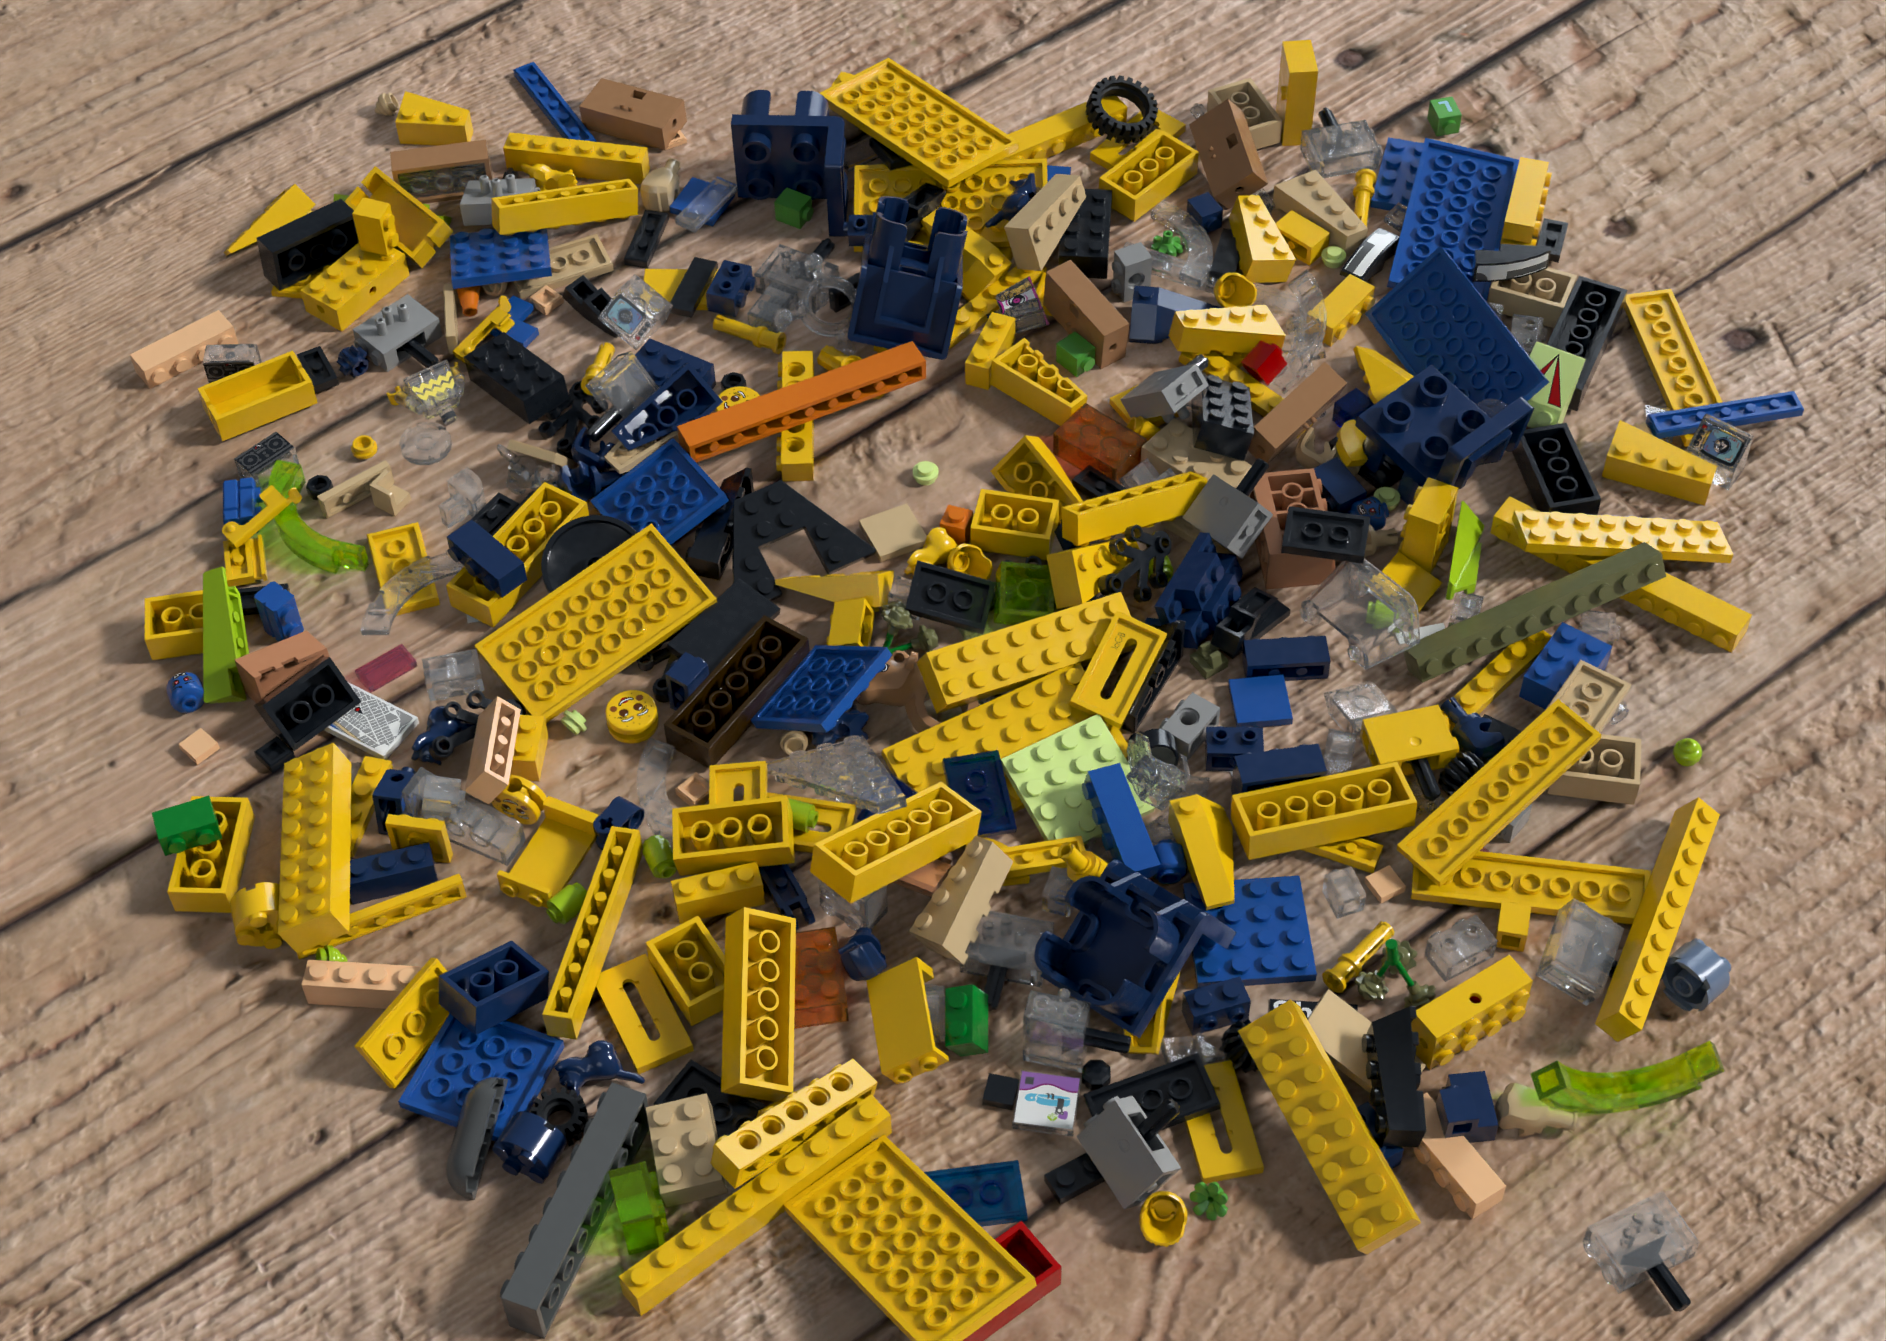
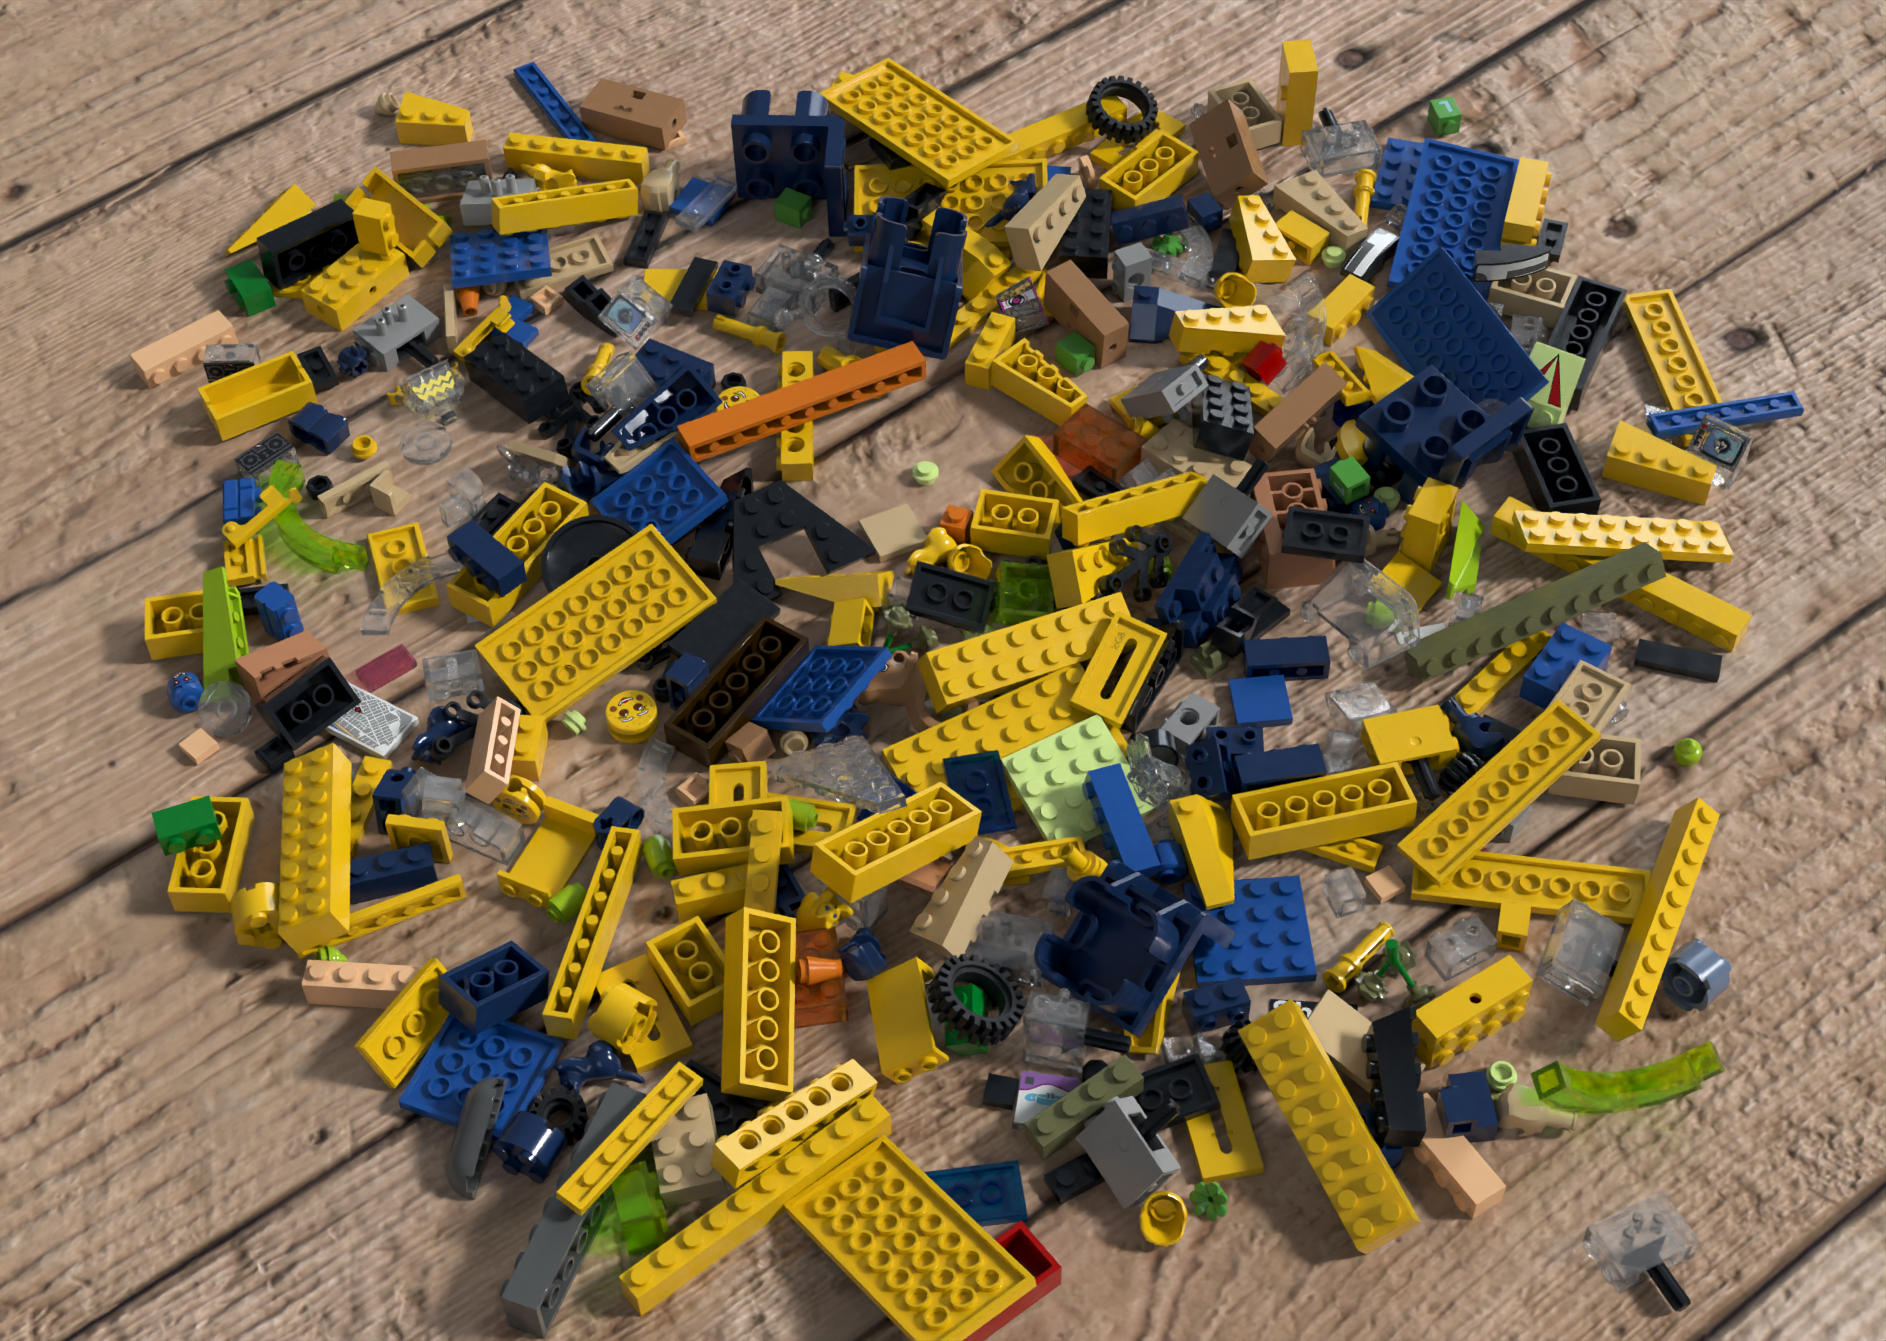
none -> clear tile [198,681,252,736]
none -> green brick [224,259,276,317]
none -> dark blue brick [288,402,350,454]
none -> yellow plate [556,1062,703,1216]
none -> yellow brick [587,983,657,1054]
none -> medium nougat brick [725,722,776,763]
none -> yellow plate [744,810,784,914]
none -> yellow animal [796,887,854,943]
none -> orange cone [797,956,842,986]
none -> black tyre [928,954,1025,1046]
none -> olive brick [1024,1054,1144,1160]
none -> light nougat tile [1078,155,1096,189]
none -> dark blue brick [1111,194,1189,246]
none -> dark blue brick [1185,737,1237,803]
none -> yellow tile [1309,351,1371,407]
none -> bright green brick [1329,456,1370,505]
none -> yellowish green plate [1486,1061,1517,1091]
none -> black tile [1634,639,1722,682]

